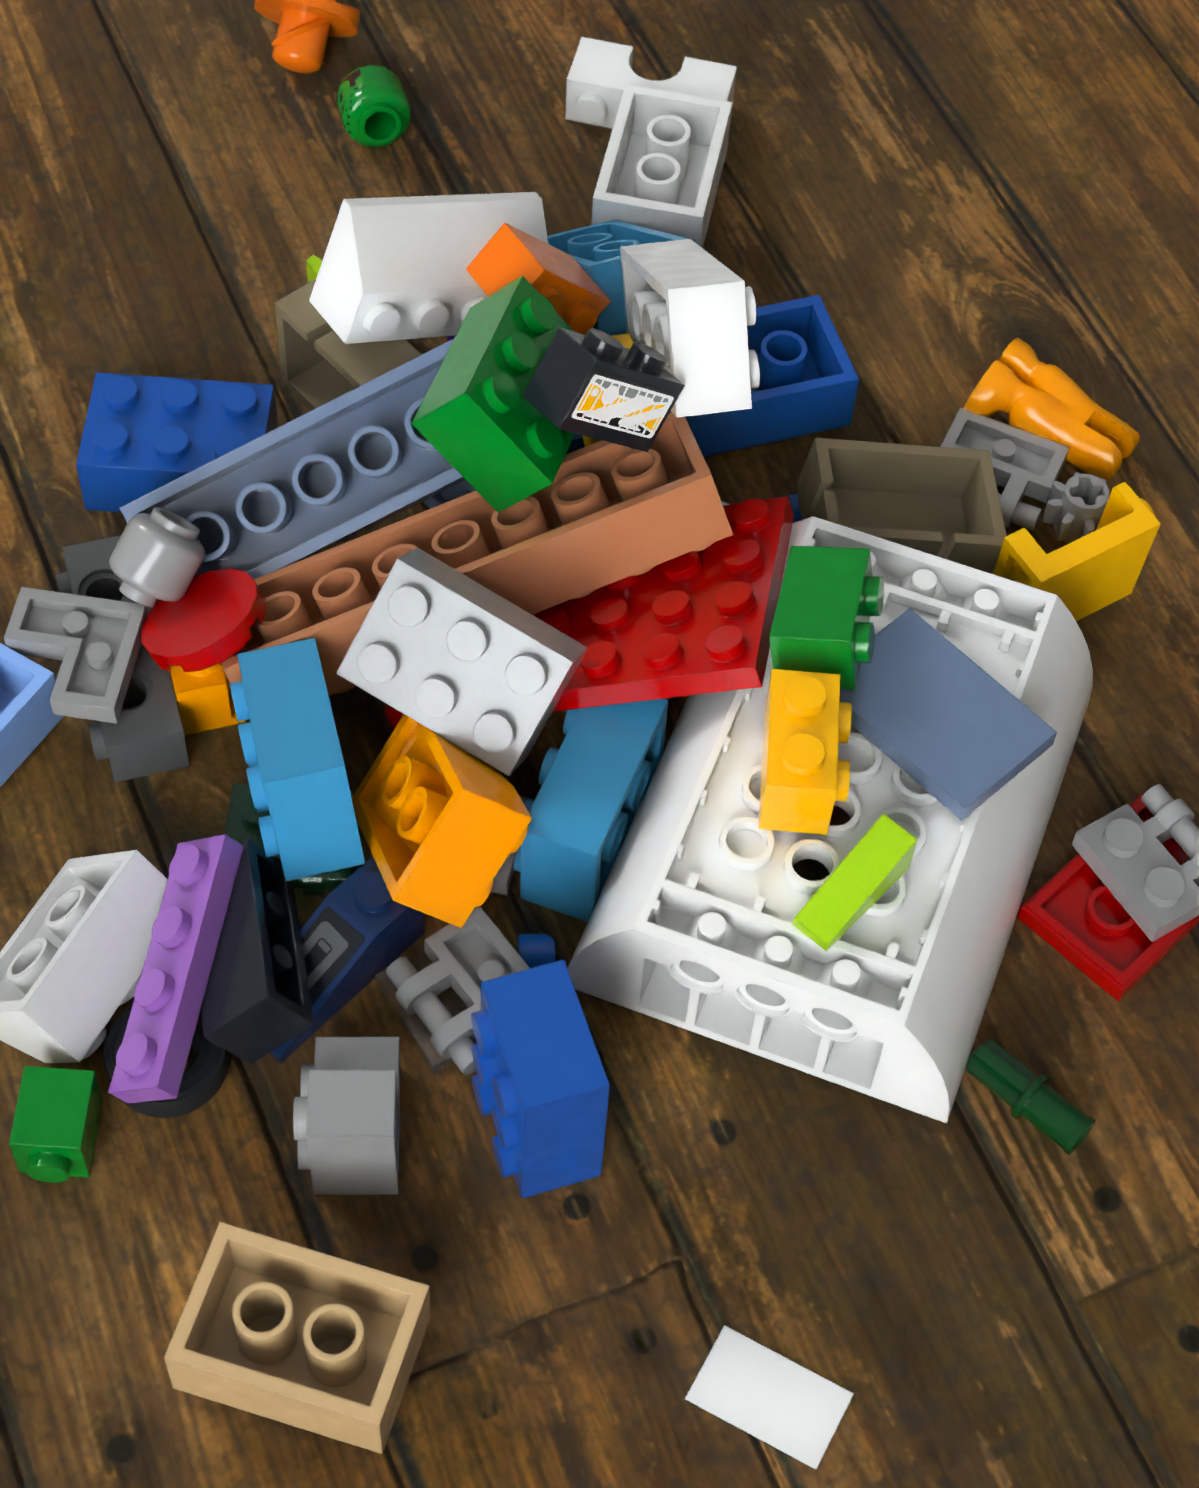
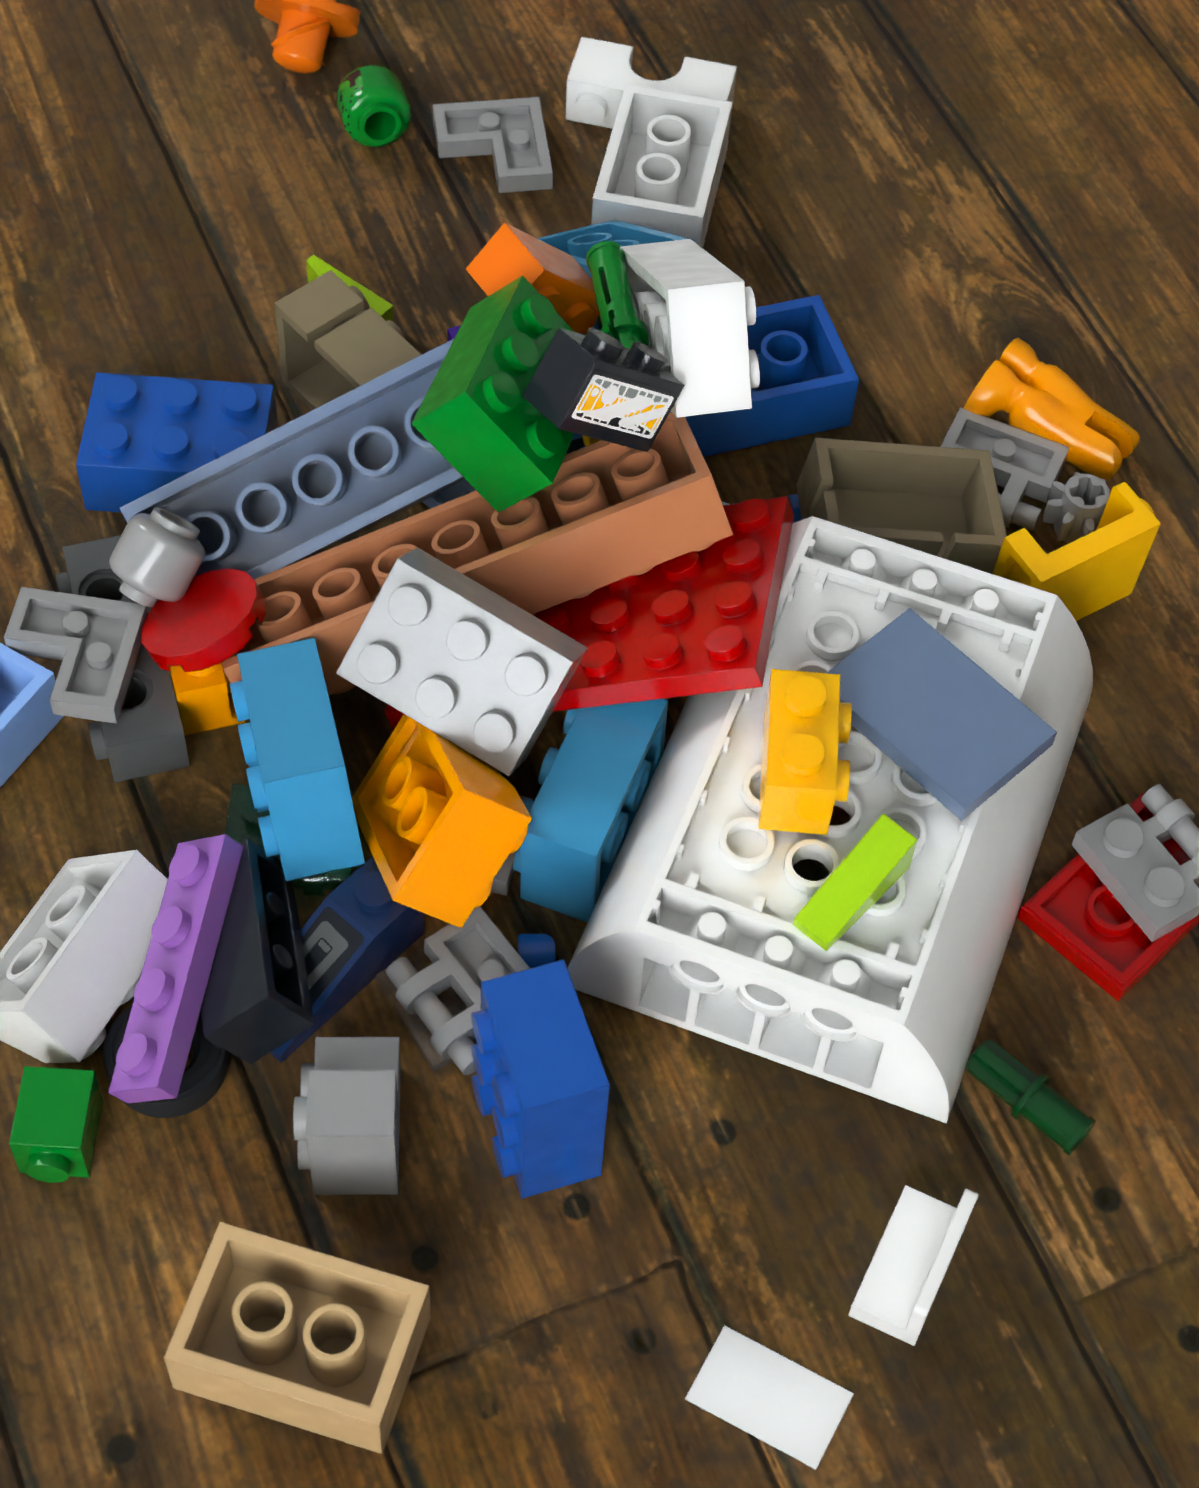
white slope [309,192,548,344] -> none
green brick [769,546,884,690] -> none
none -> light grey plate [433,97,553,193]
none -> green pin [586,241,649,349]
none -> white panel [848,1185,979,1346]

